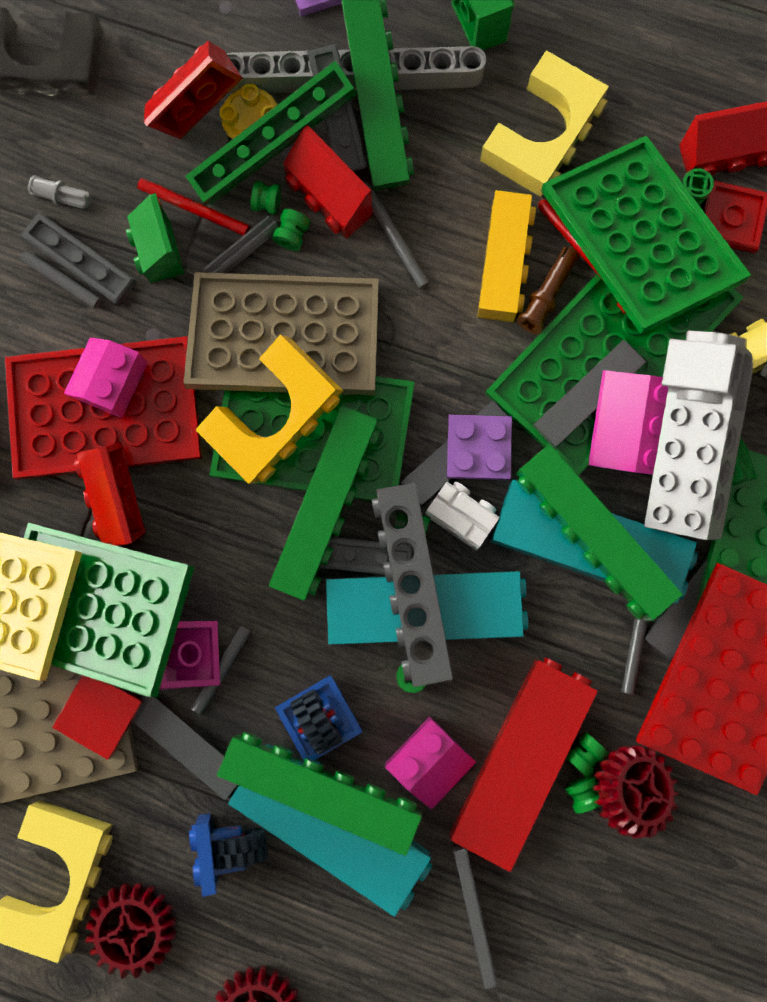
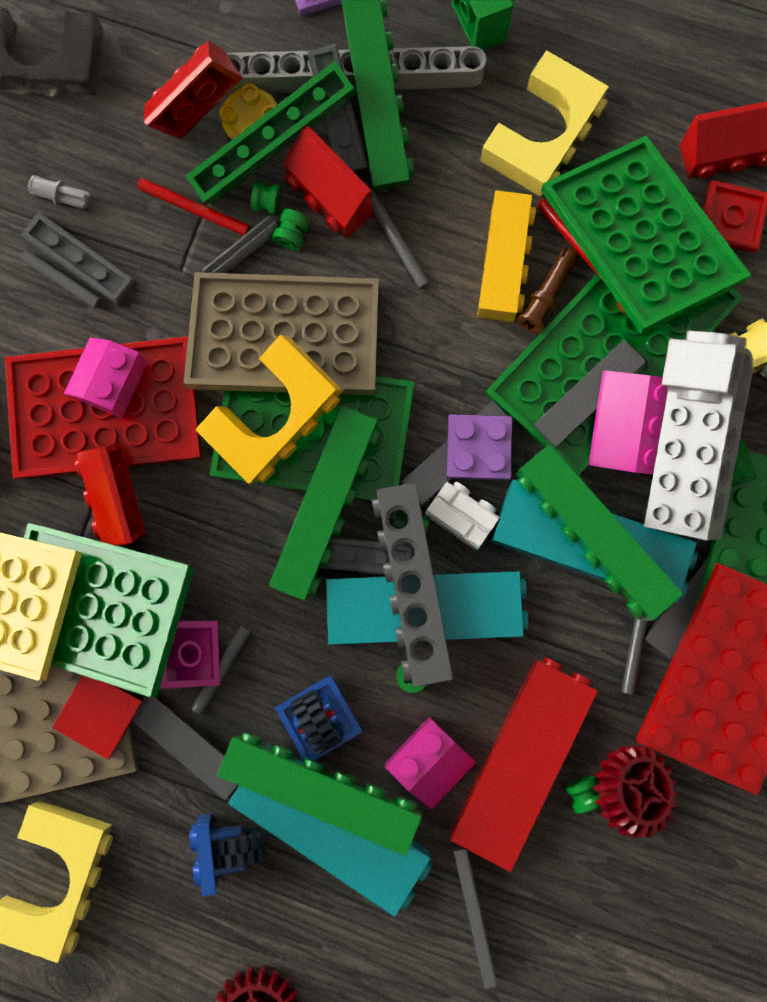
dark red gear [85,882,177,979] -> none
green slope [126,193,185,284] -> none
green wheel [566,732,609,778] -> none
green wheel [682,168,714,206] -> none

